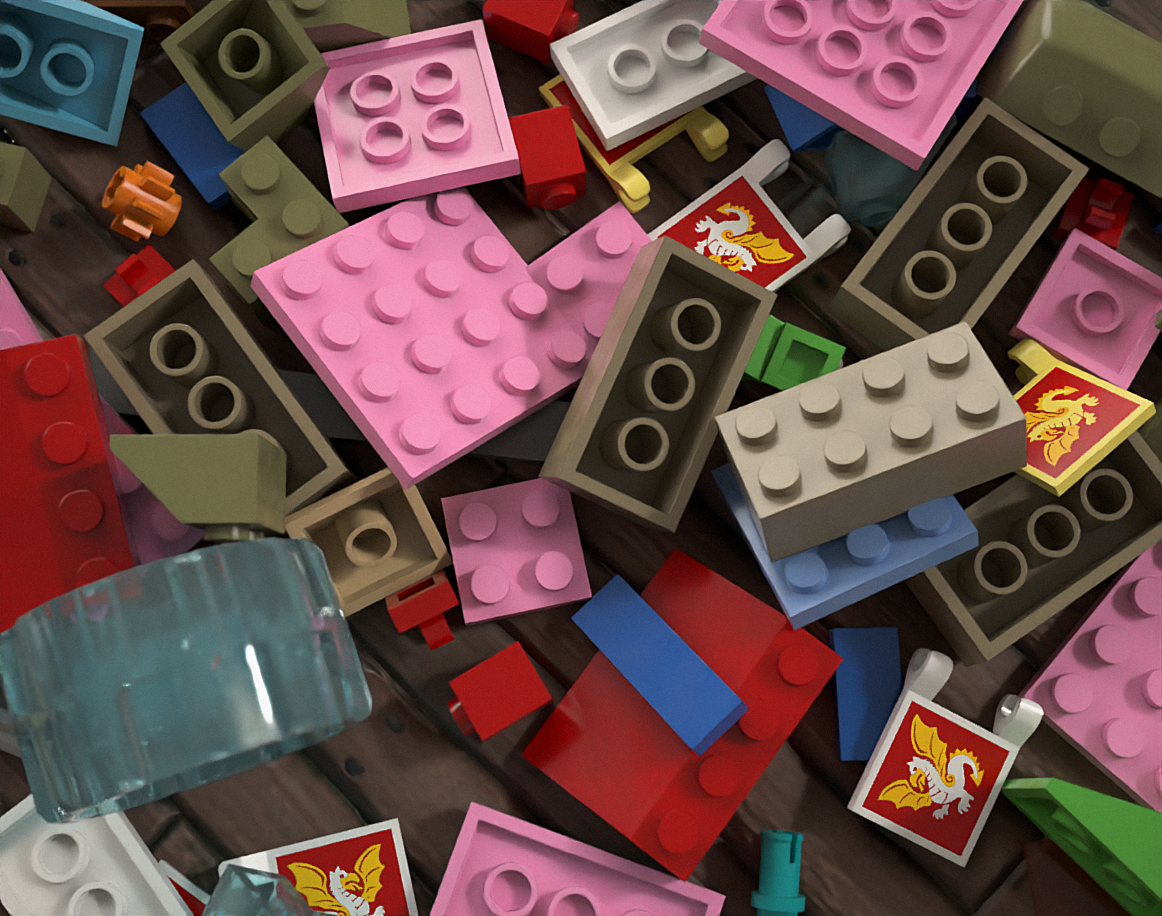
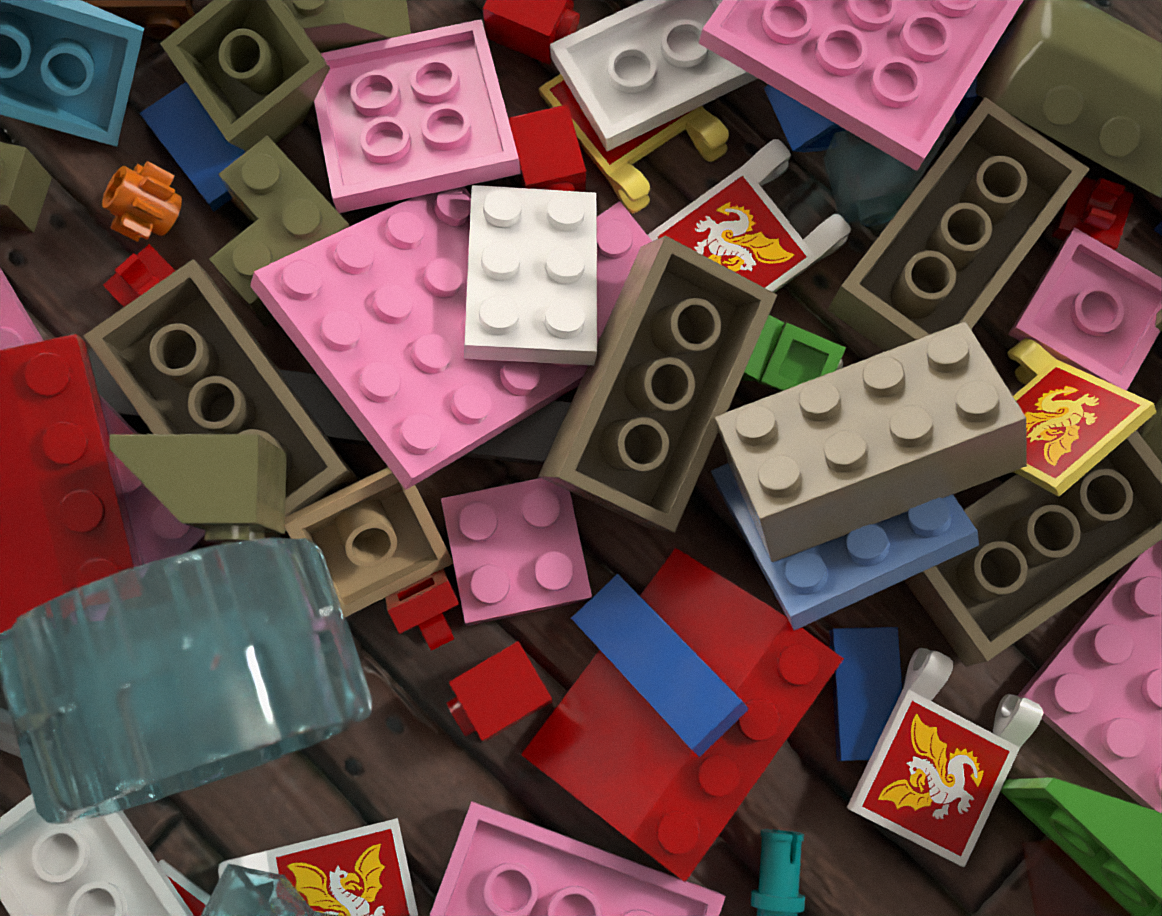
none -> white plate [464,185,597,365]

